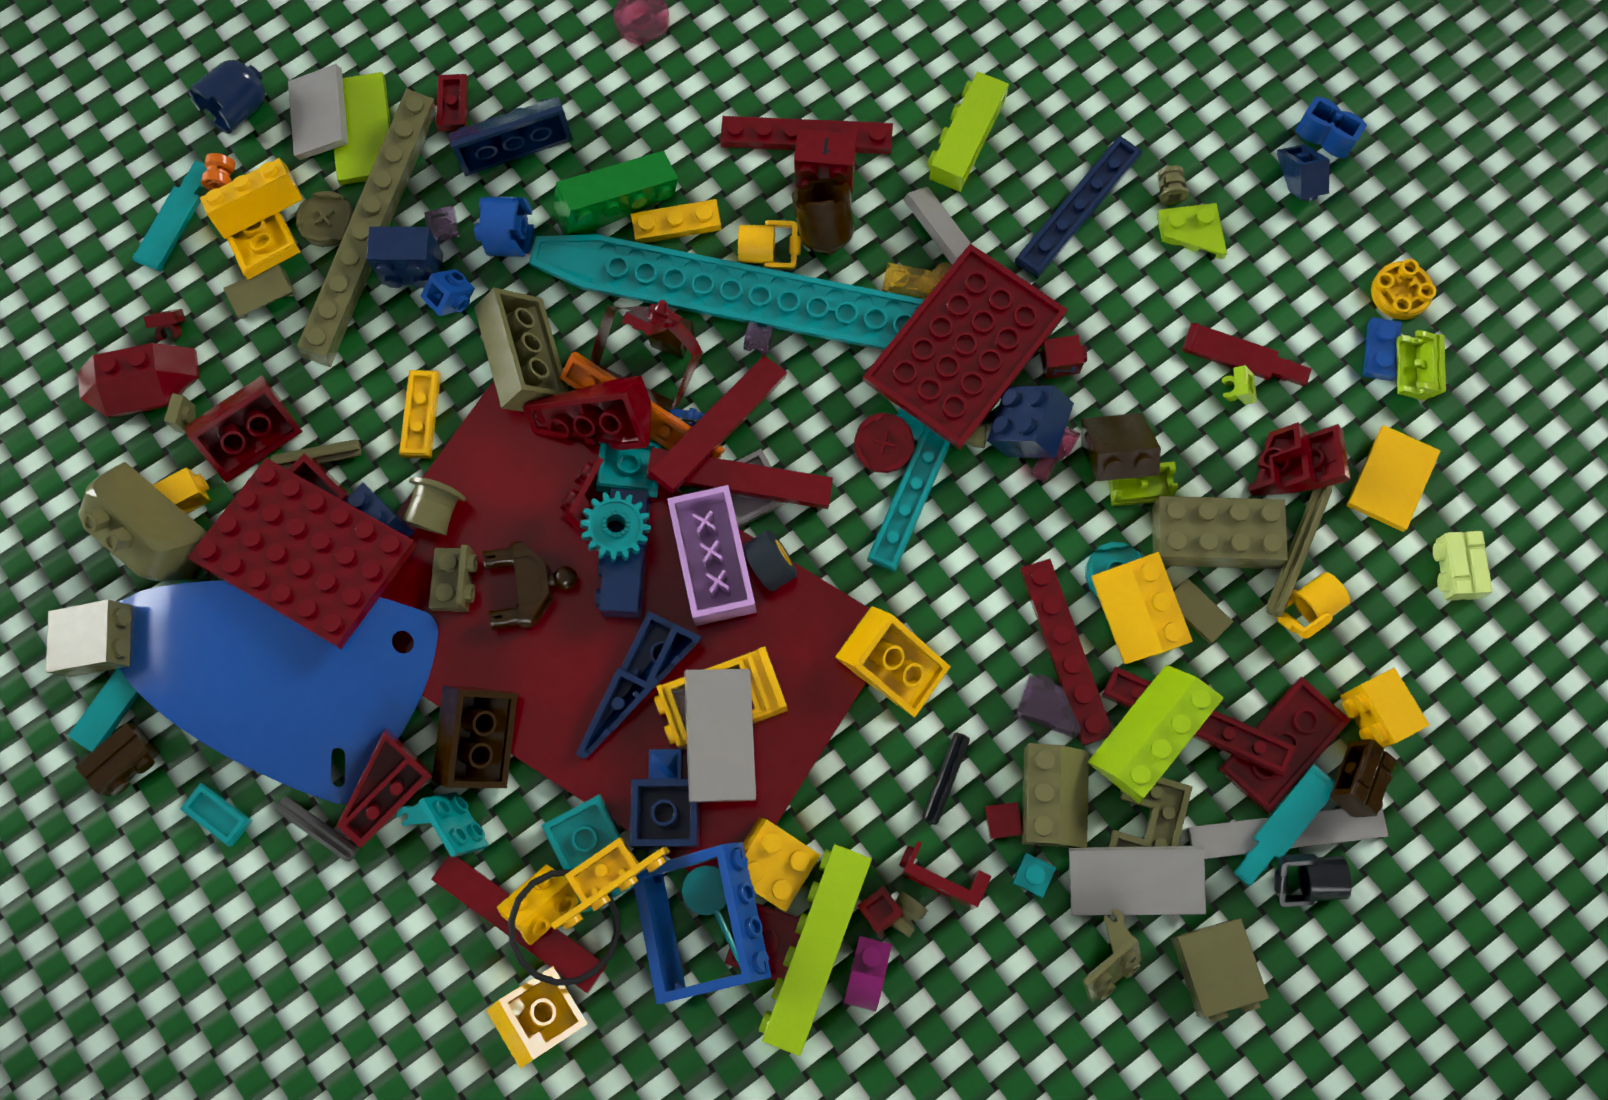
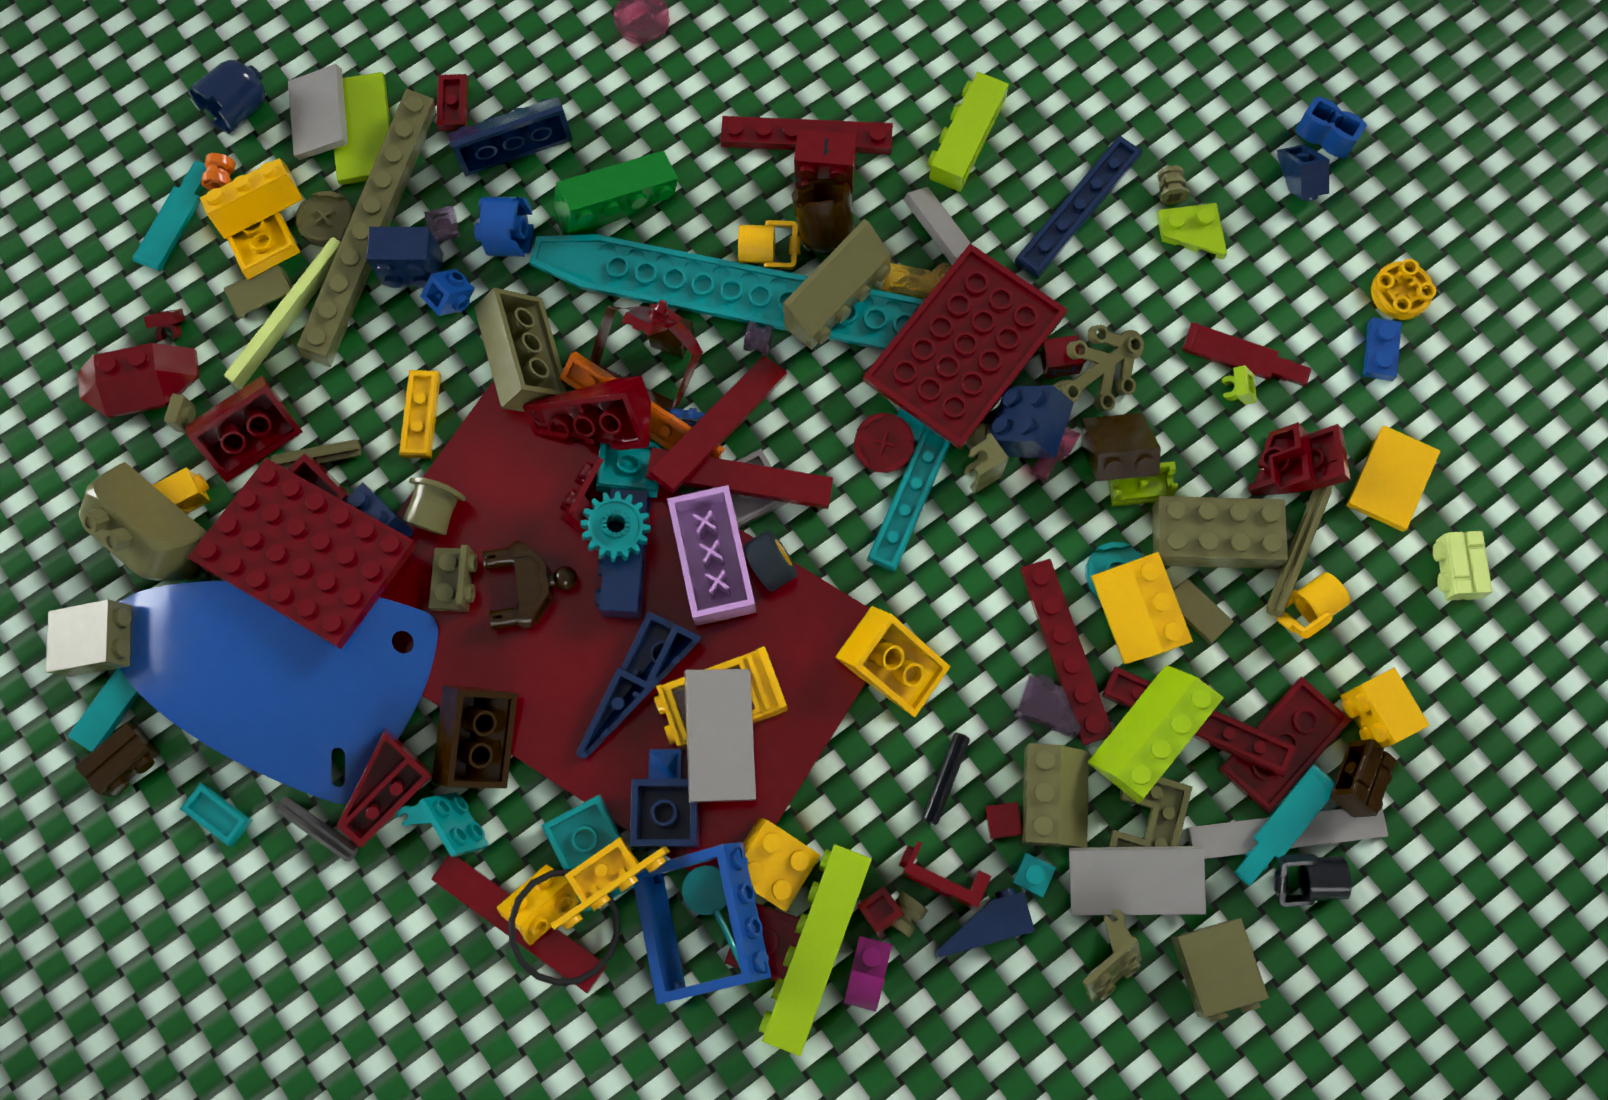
yellow slope [486,966,587,1069] -> none
yellow plate [631,199,722,244] -> none
lime hinge [1396,330,1446,401] -> none
none -> yellowish green tile [224,237,341,390]
none -> olive slope [783,219,891,350]
none -> dark blue slope [935,888,1035,958]
none -> olive hinge [964,433,1009,494]
none -> olive plant [1054,325,1144,411]

